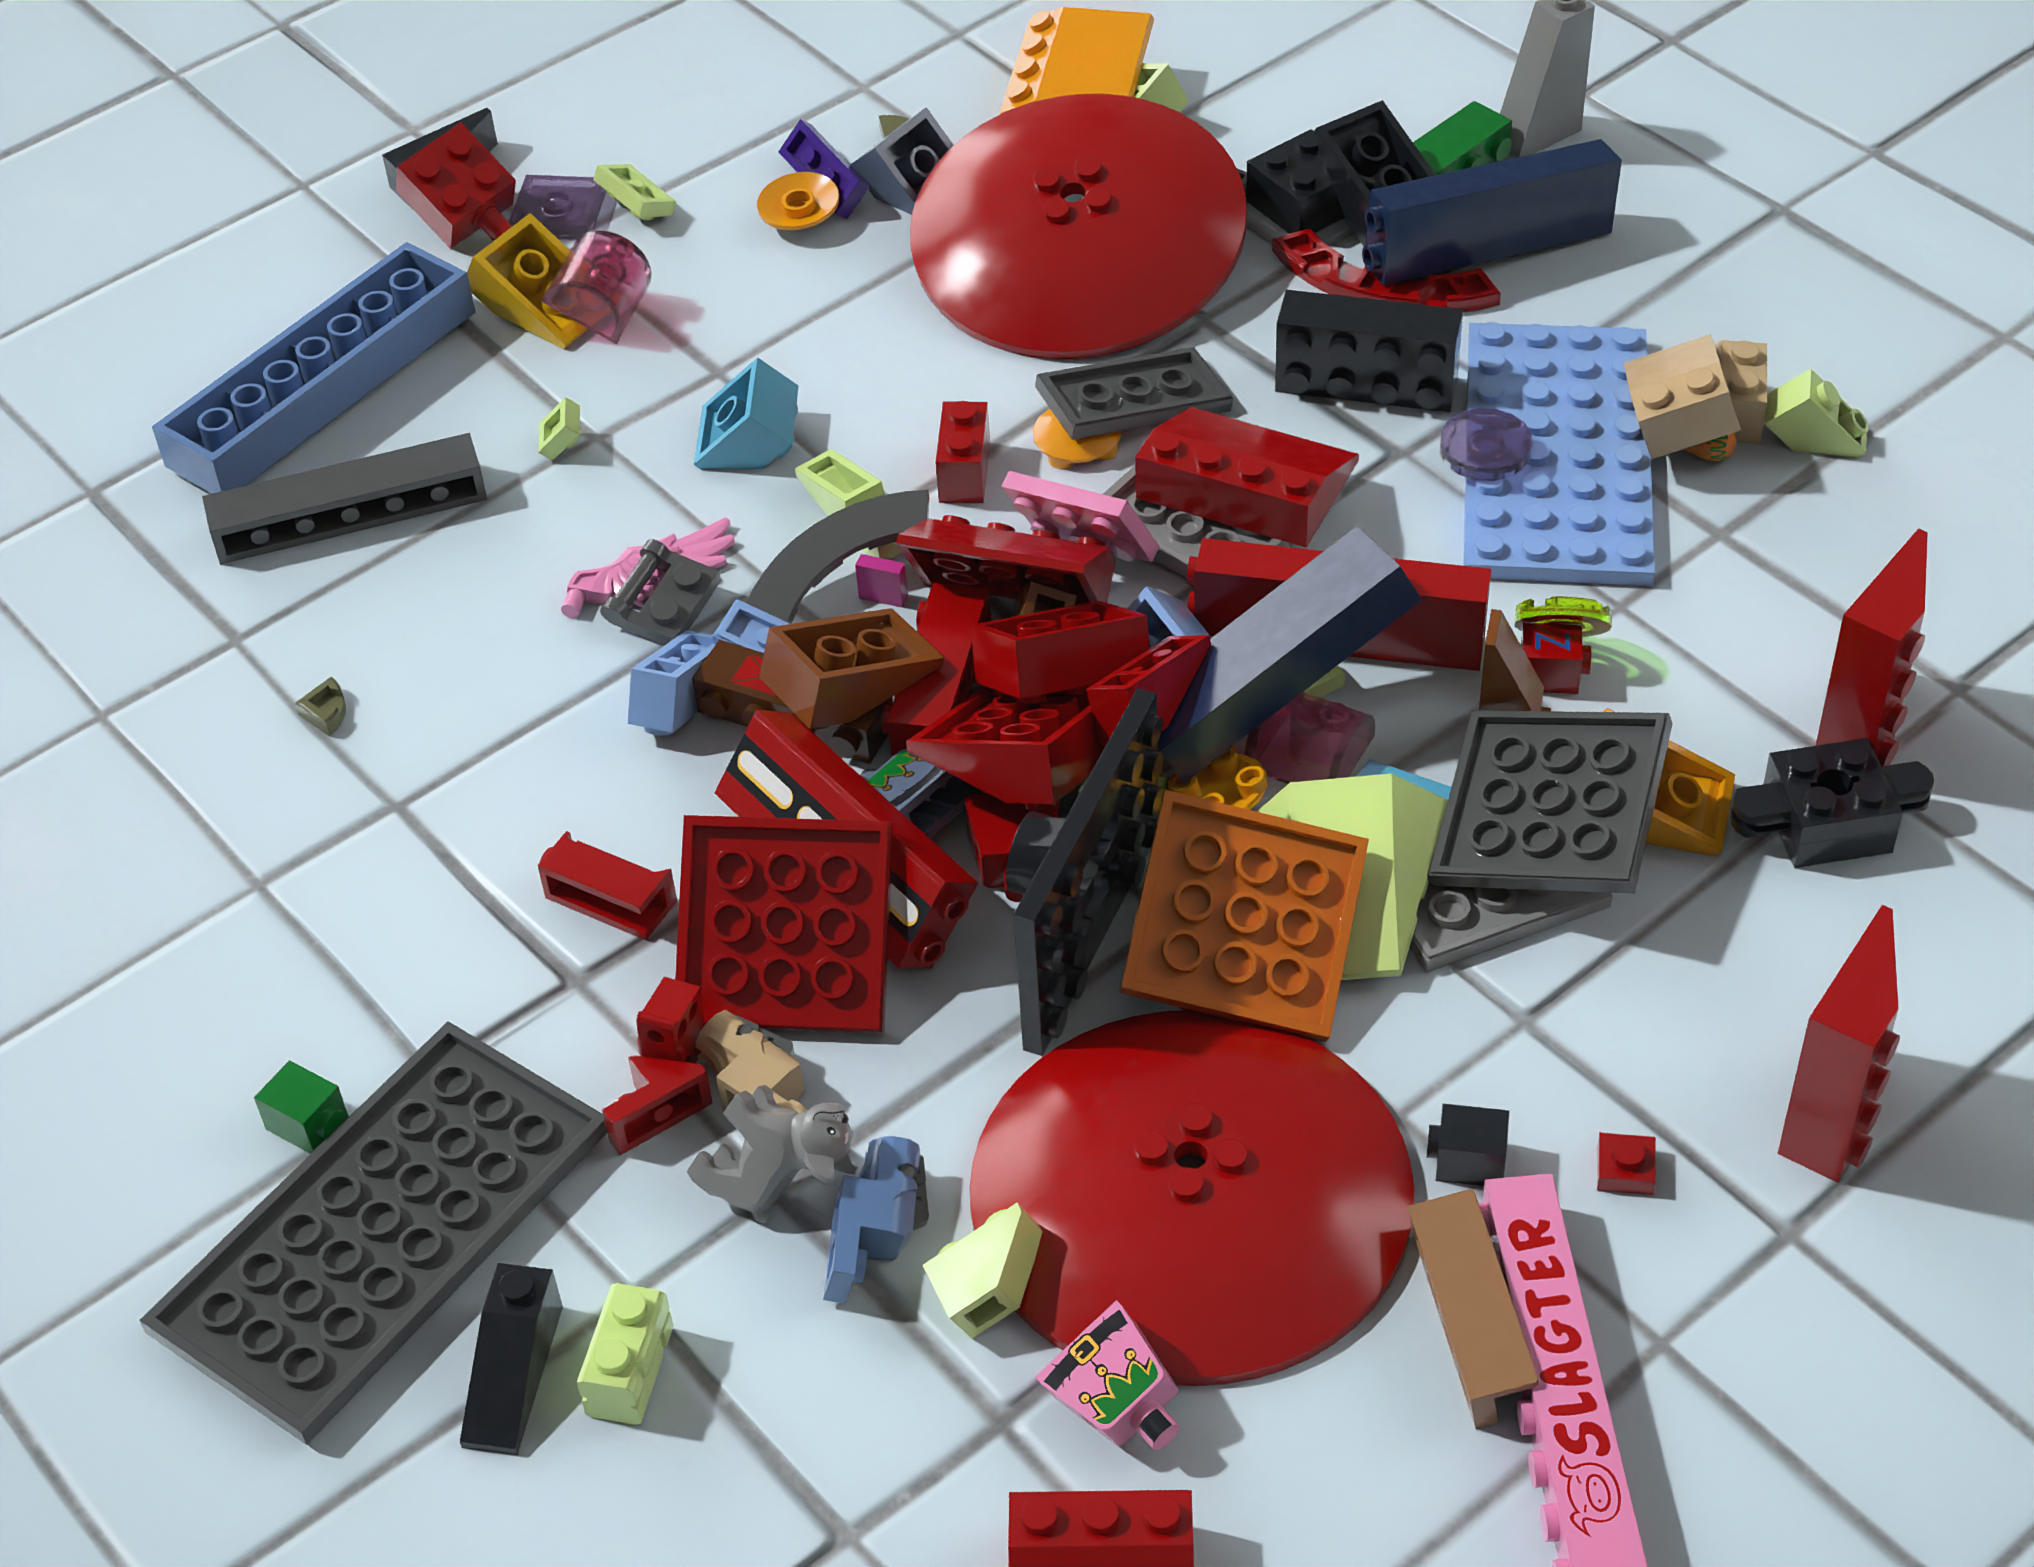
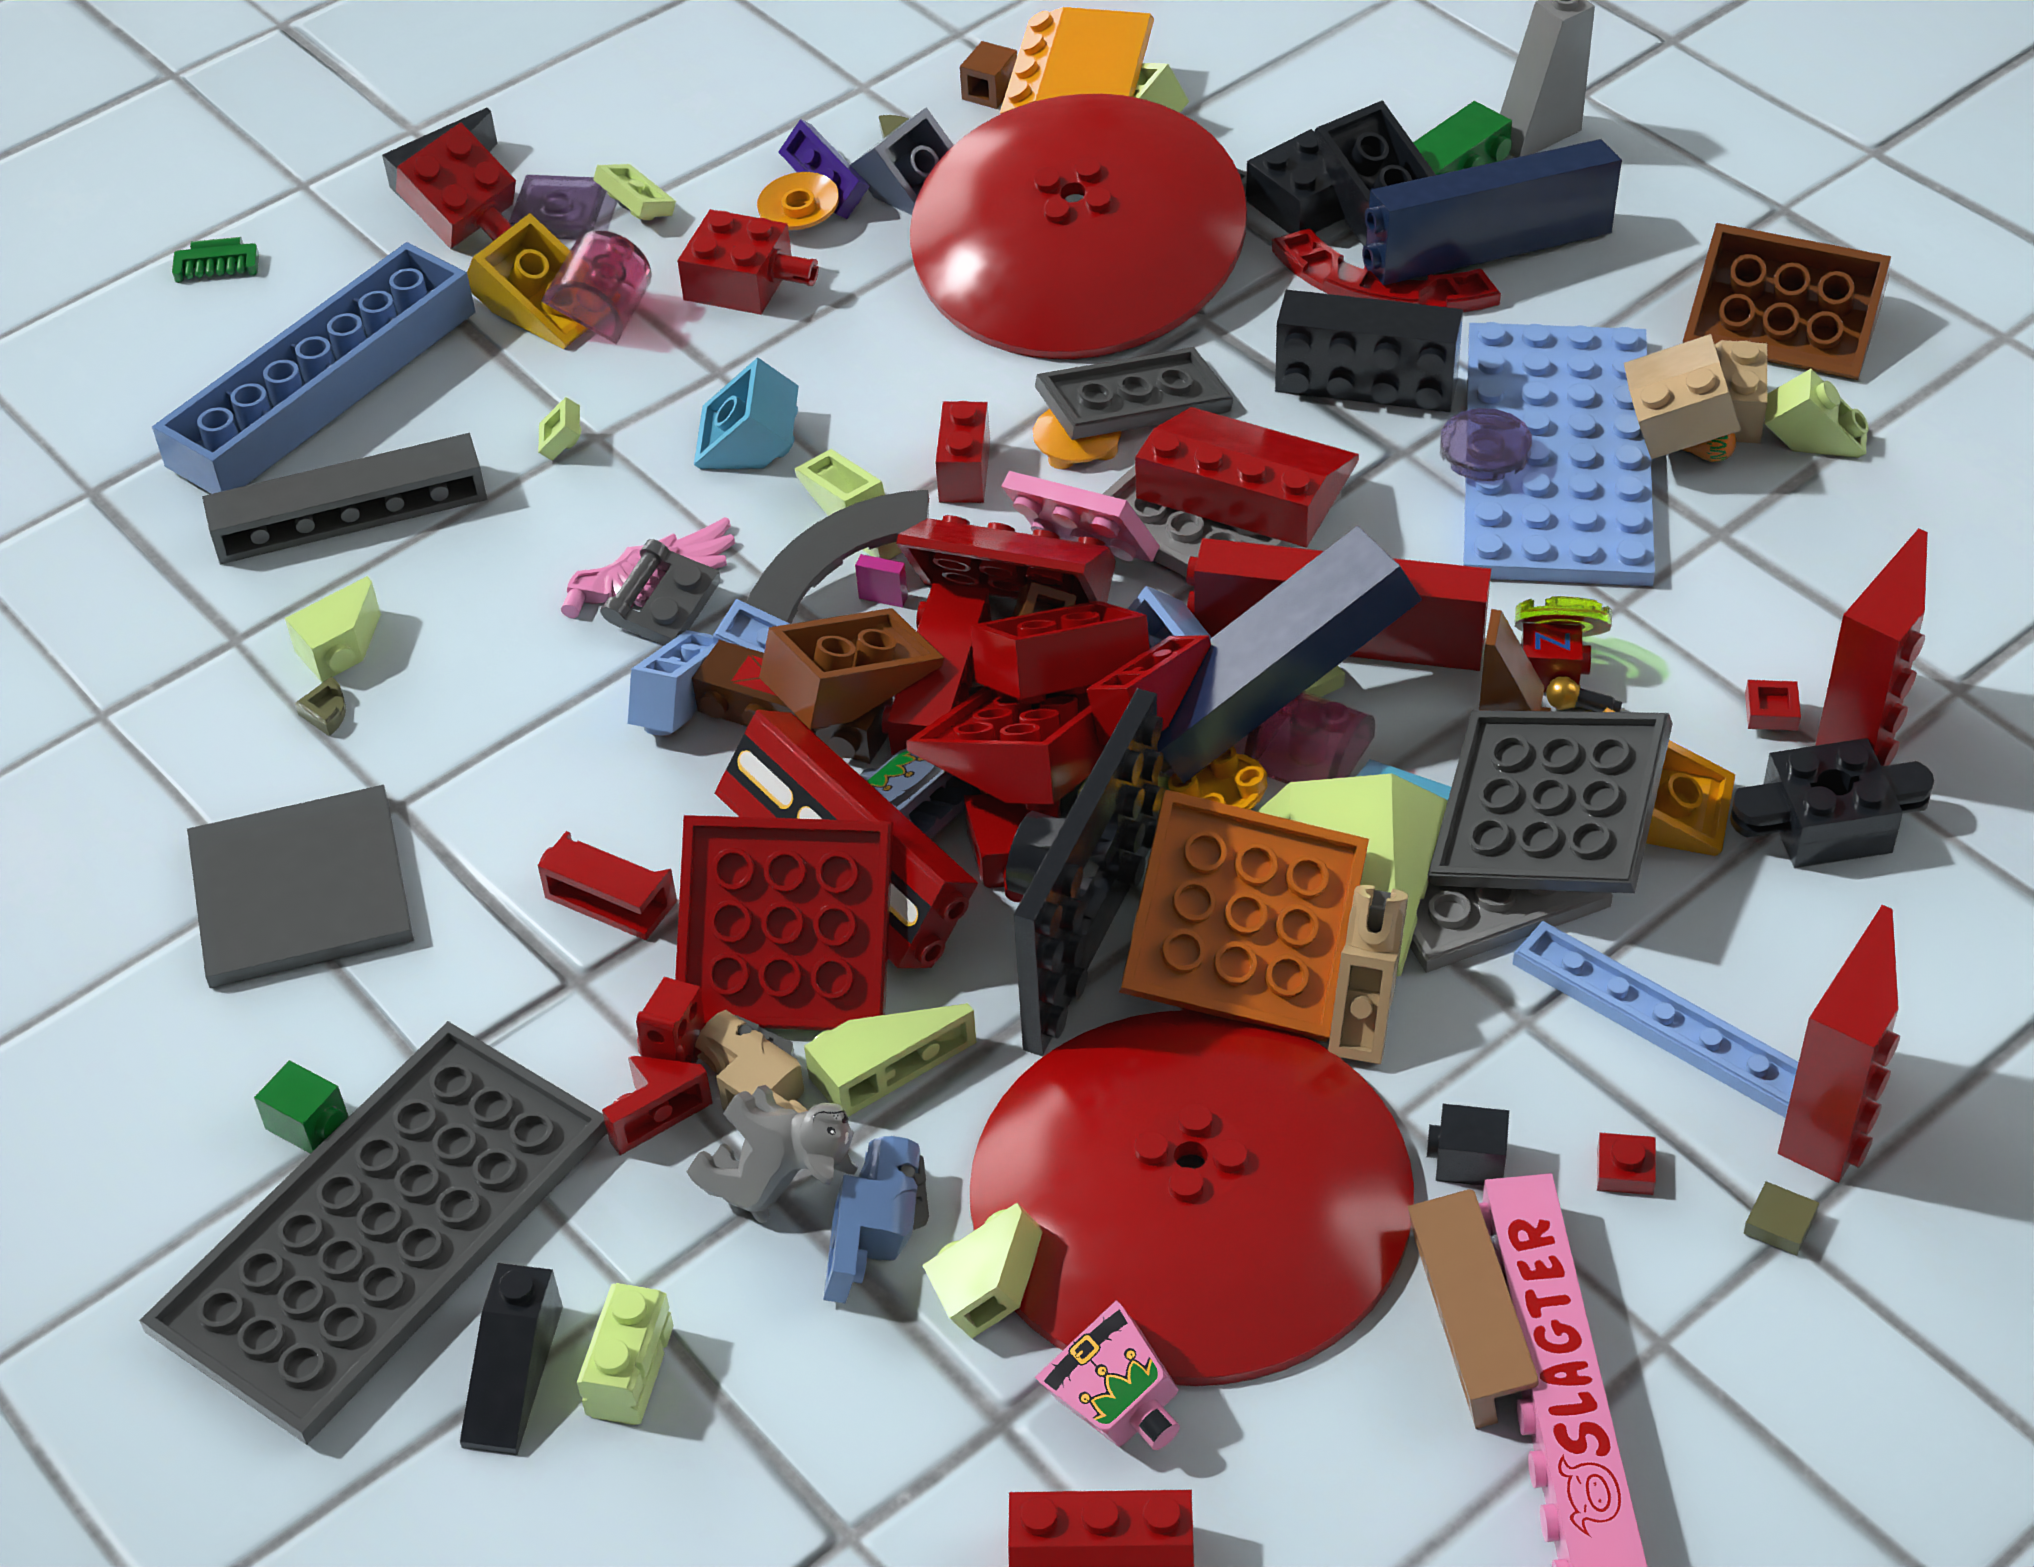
none -> green piece [172,237,259,283]
none -> dark grey tile [187,784,414,988]
none -> yellowish green slope [285,576,381,682]
none -> red brick [677,209,819,315]
none -> yellowish green slope [804,1003,977,1117]
none -> dark orange brick [960,41,1017,109]
none -> tan plate [1328,885,1408,1064]
none -> light blue tile [1513,921,1798,1118]
none -> piece [1546,676,1622,712]
none -> dark orange slope [1683,223,1891,380]
none -> olive tile [1743,1181,1819,1256]
none -> red plate [1745,680,1801,731]

